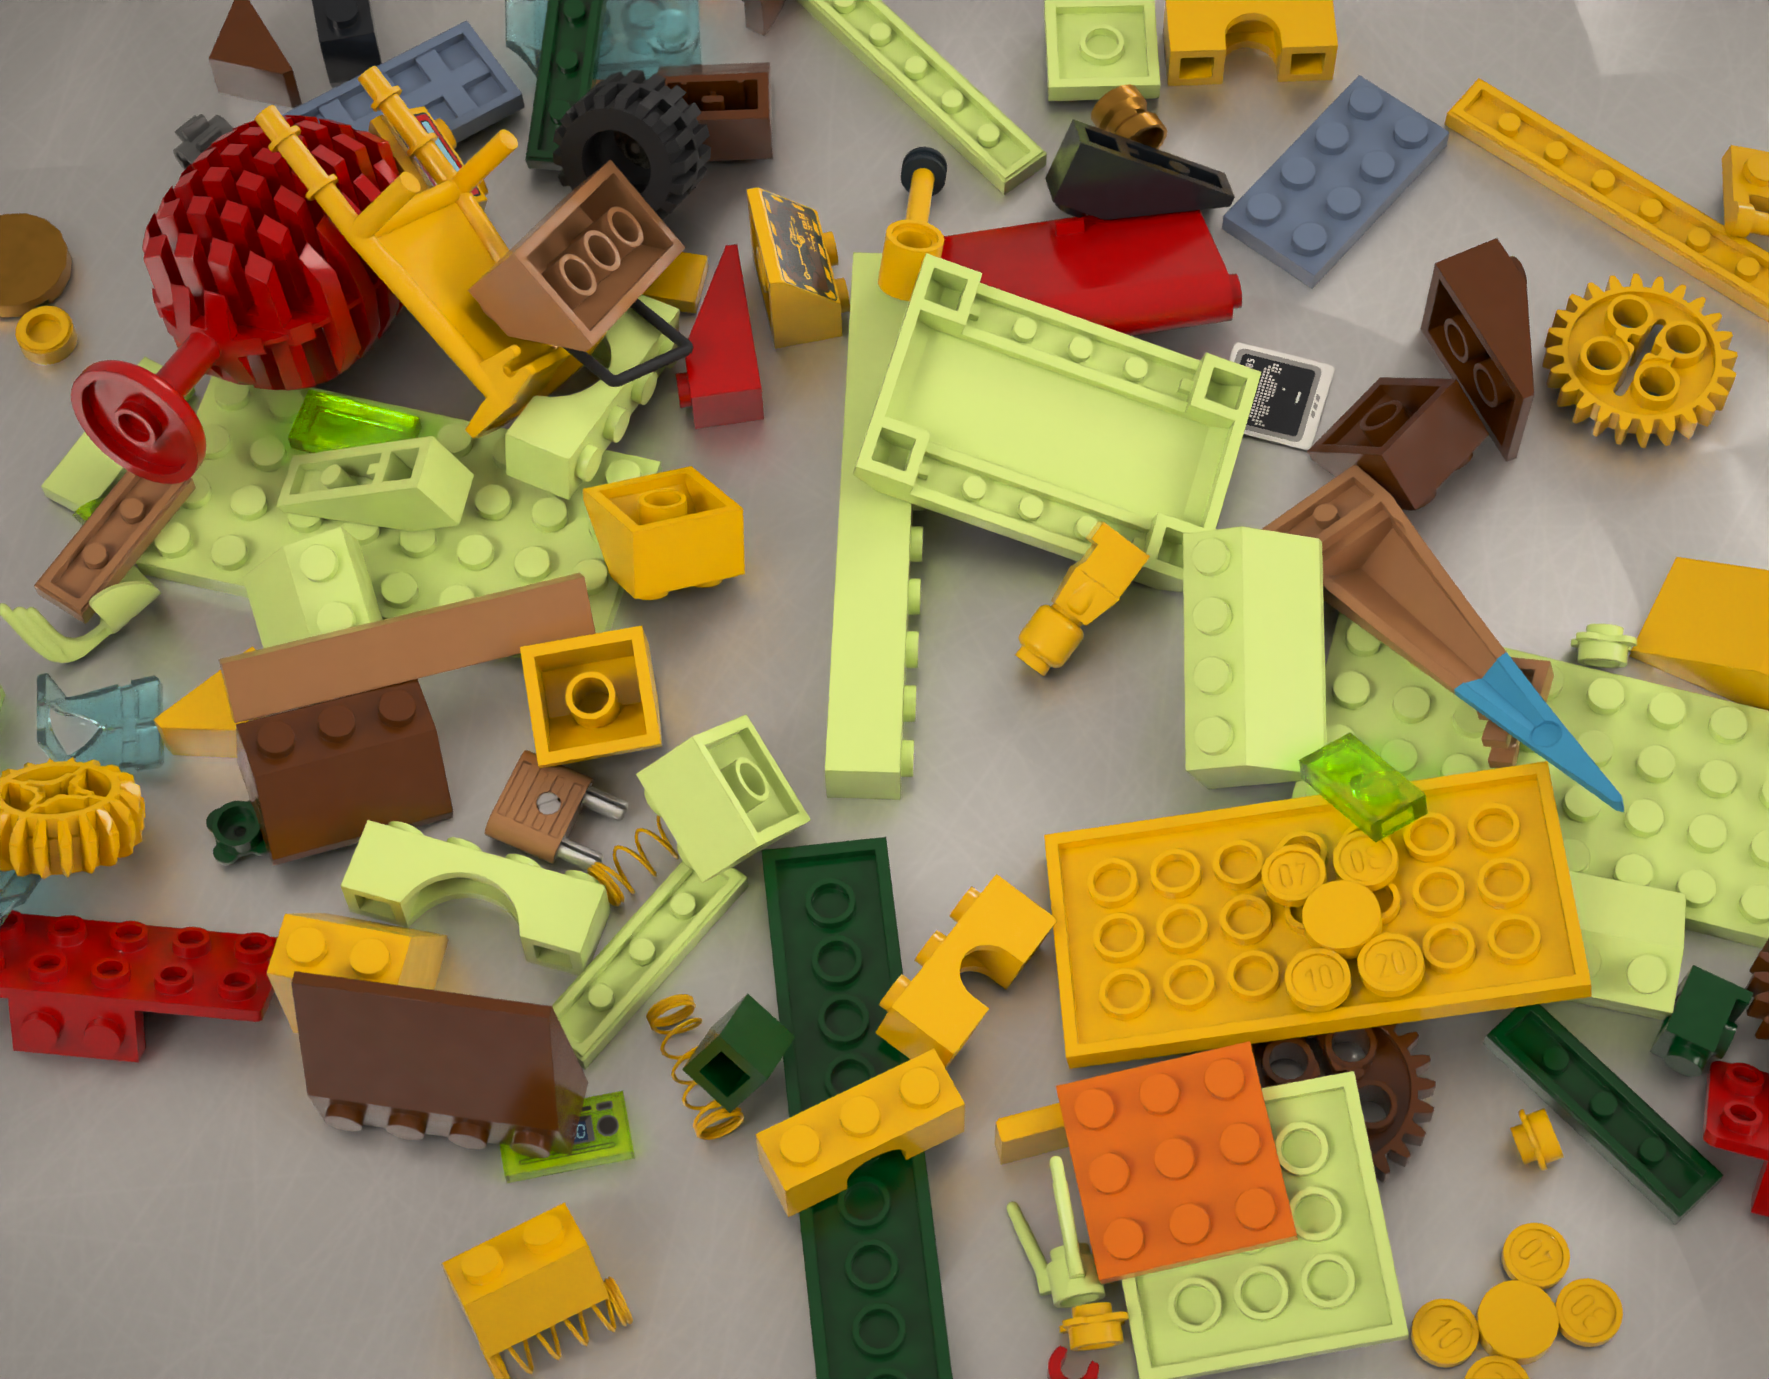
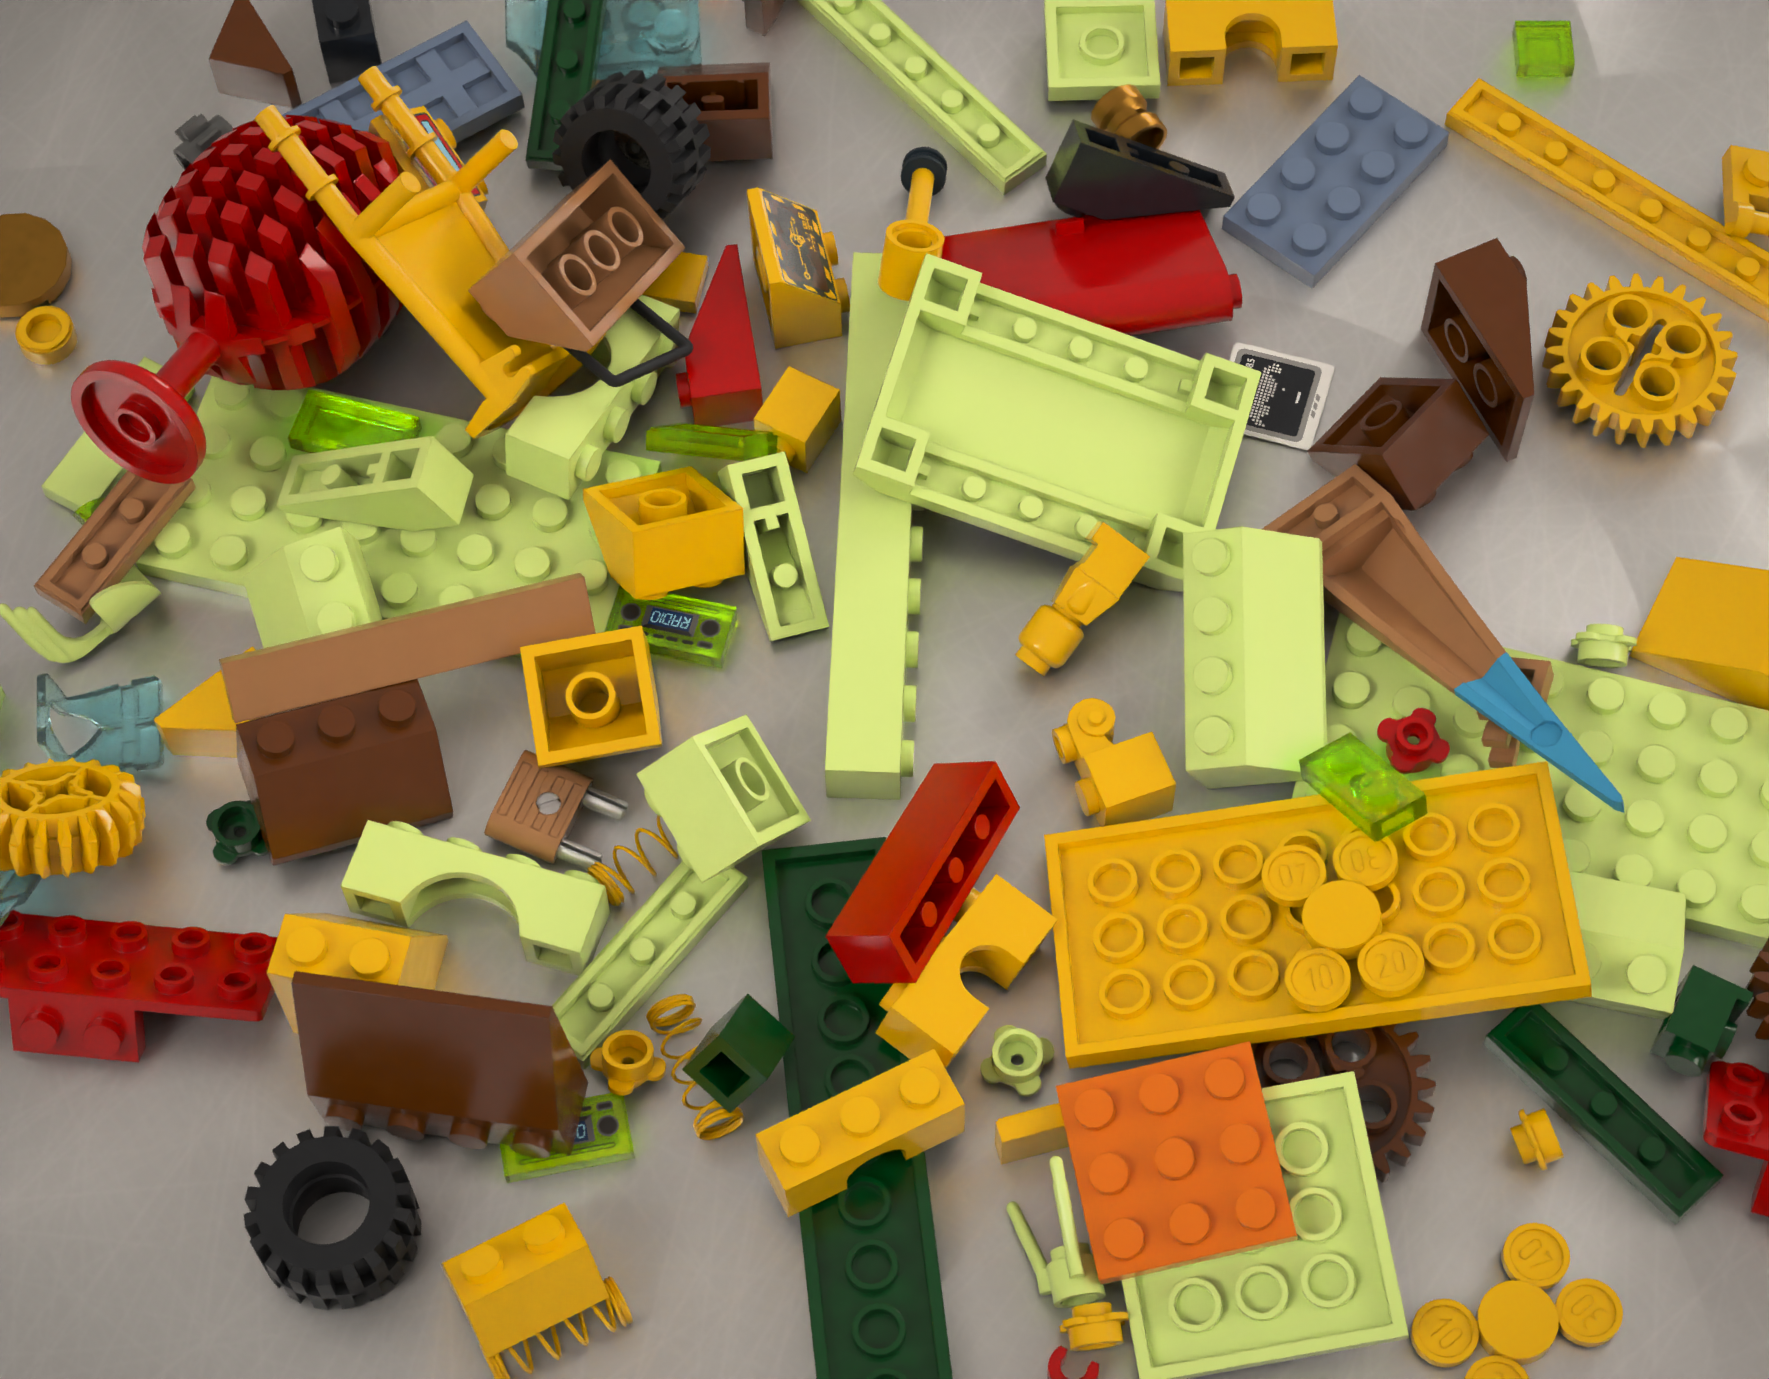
none -> black tyre [244,1126,421,1310]
none -> yellow plate [590,1030,666,1096]
none -> clear neon green tile [605,585,737,669]
none -> clear neon green tile [646,422,777,461]
none -> yellowish green slope [717,451,829,642]
none -> yellow brick [754,366,841,473]
none -> red brick [826,761,1020,983]
none -> yellowish green plate [980,1025,1054,1097]
none -> yellow brick [1052,698,1176,827]
none -> red plate [1377,708,1450,774]
none -> clear neon green tile [1512,21,1575,77]

